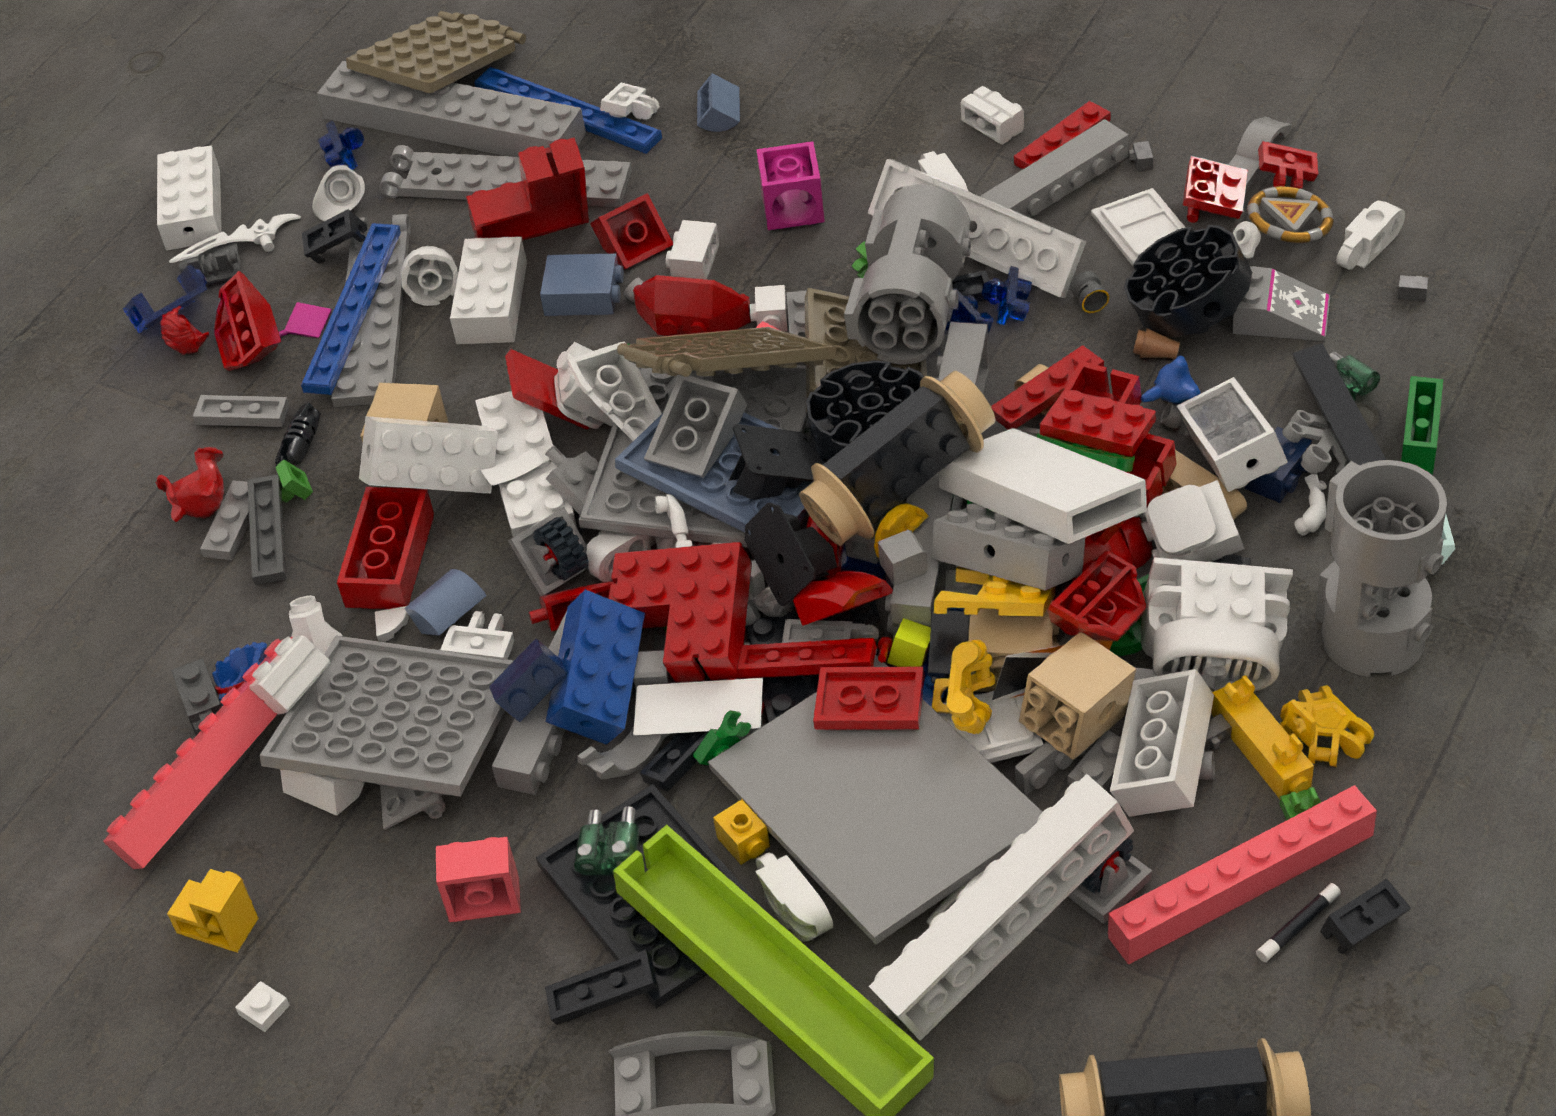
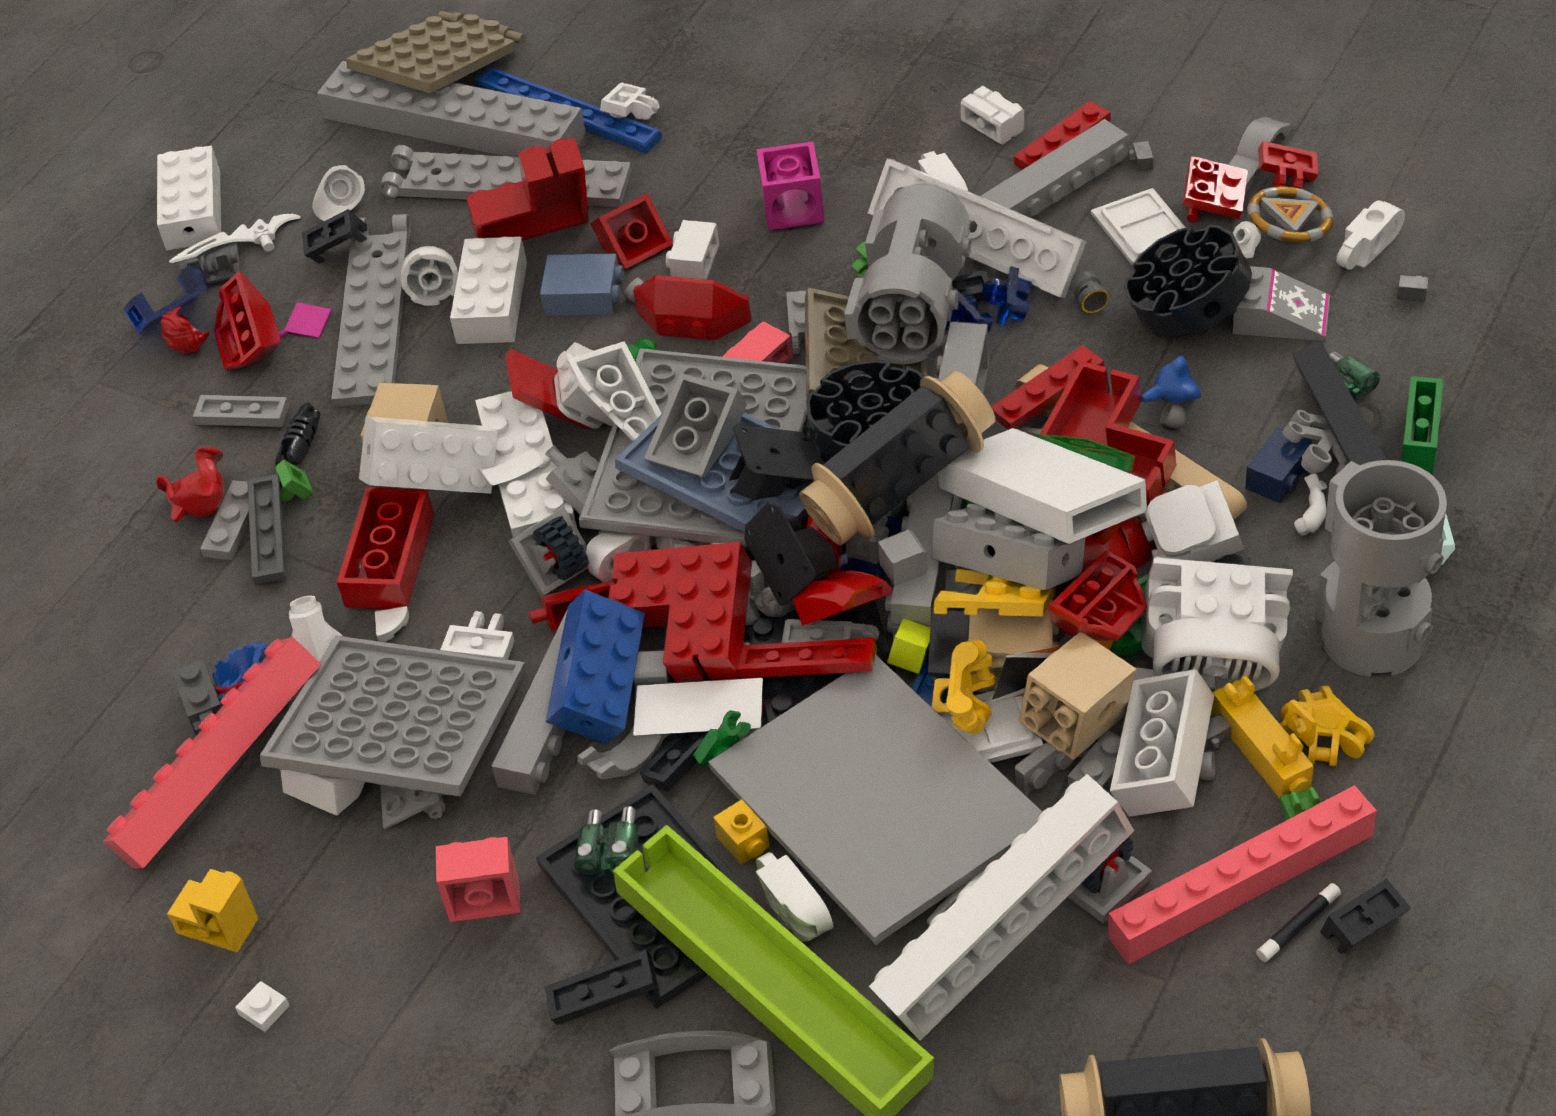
white brick [249,635,331,715] -> none
blue tile [301,223,401,395] -> none
clear blue hips [318,121,364,170] -> none
sand blue brick [404,569,487,635] -> none
dark blue brick [489,638,568,722] -> none
dark tan plate [617,327,836,377] -> none
white arm [655,494,692,548] -> none
sand blue brick [697,73,740,132] -> none
white brick [750,285,788,331] -> none
red plate [813,667,925,730] -> none
yellow tile [874,503,928,558] -> none
red piece [878,637,893,663] -> none
red plate [1040,389,1156,457] -> none
medium nougat cone [1133,328,1180,359] -> none
brick [1177,377,1288,492] -> none

